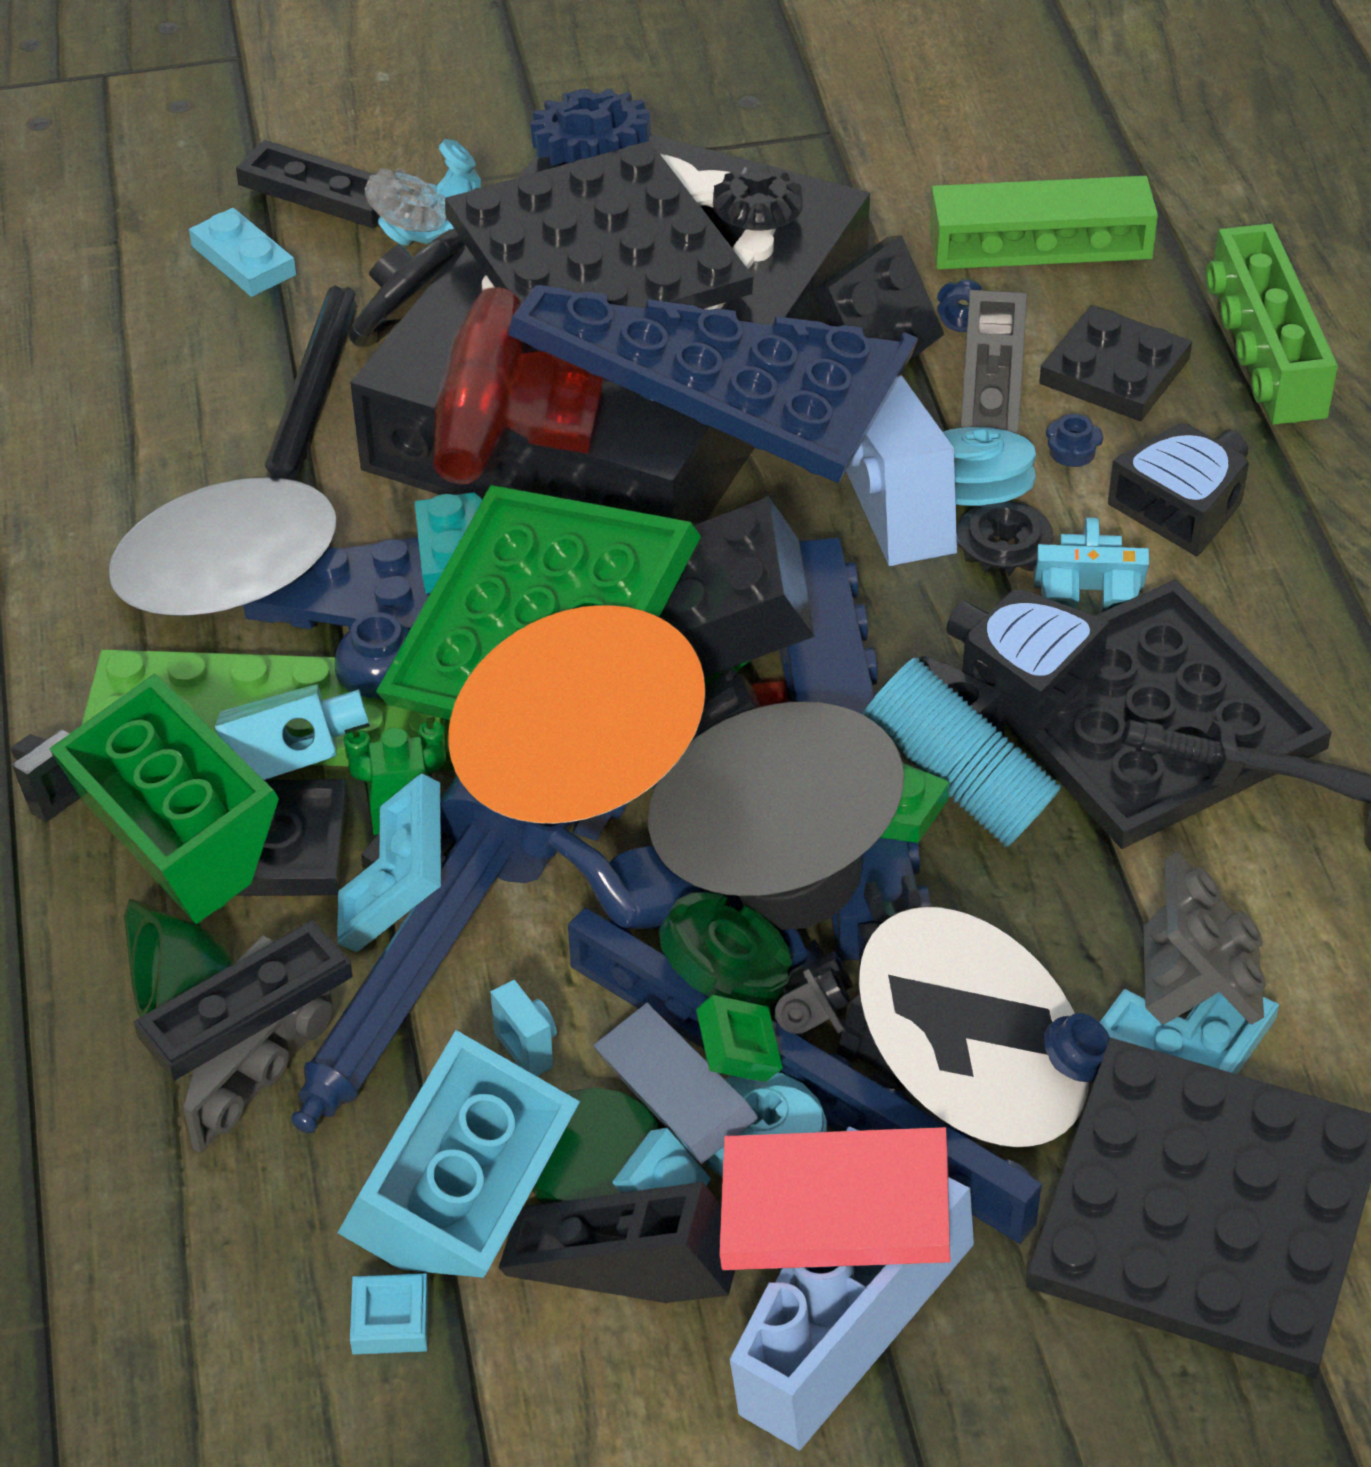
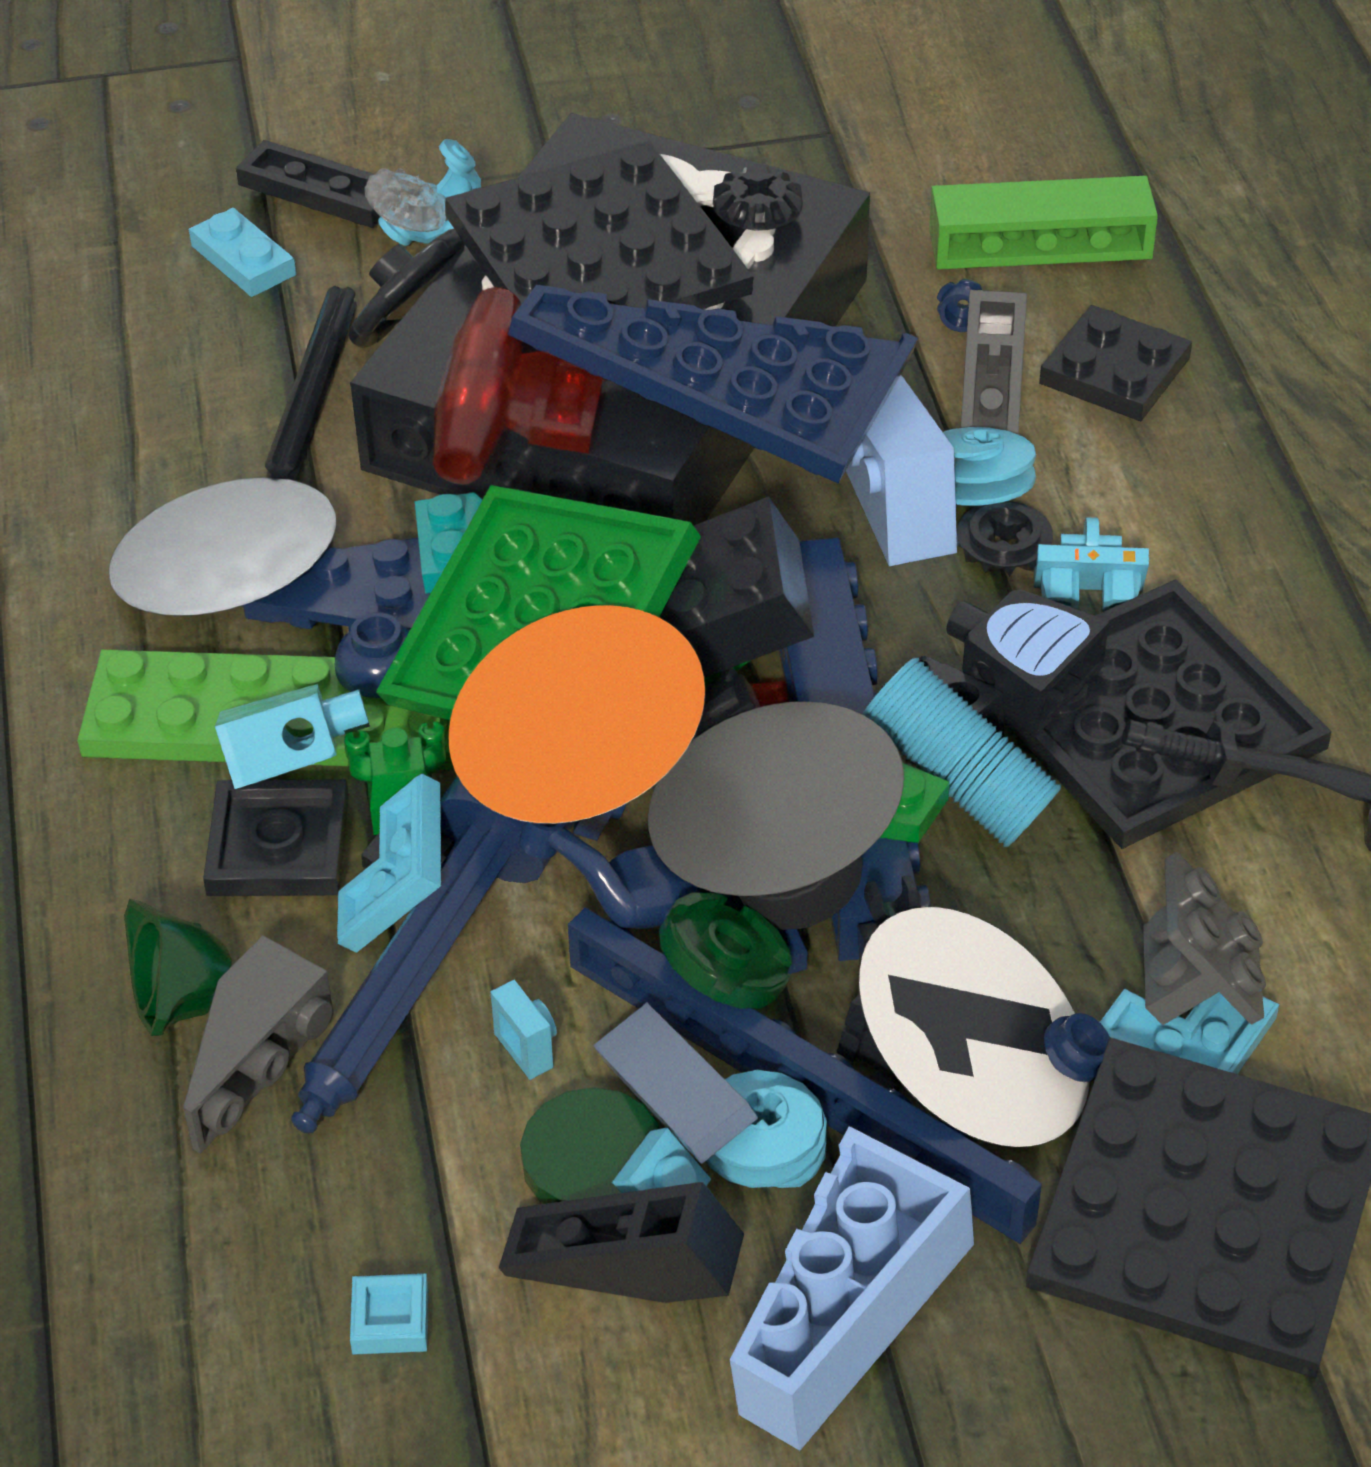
black tile [10,729,81,822] -> none
green slope [49,673,279,924] -> none
black tile [133,920,353,1081] -> none
medium azure slope [338,1030,580,1278] -> none
dark blue gear [530,89,652,166] -> none
green plate [696,995,783,1082] -> none
coral tile [720,1127,951,1270] -> none
black hinge [775,939,853,1034] -> none
black plate [813,235,945,362] -> none
dark blue plate [1046,414,1103,467] -> none
black torso [1108,424,1249,557] -> none
bright green brick [1206,223,1338,425] -> none

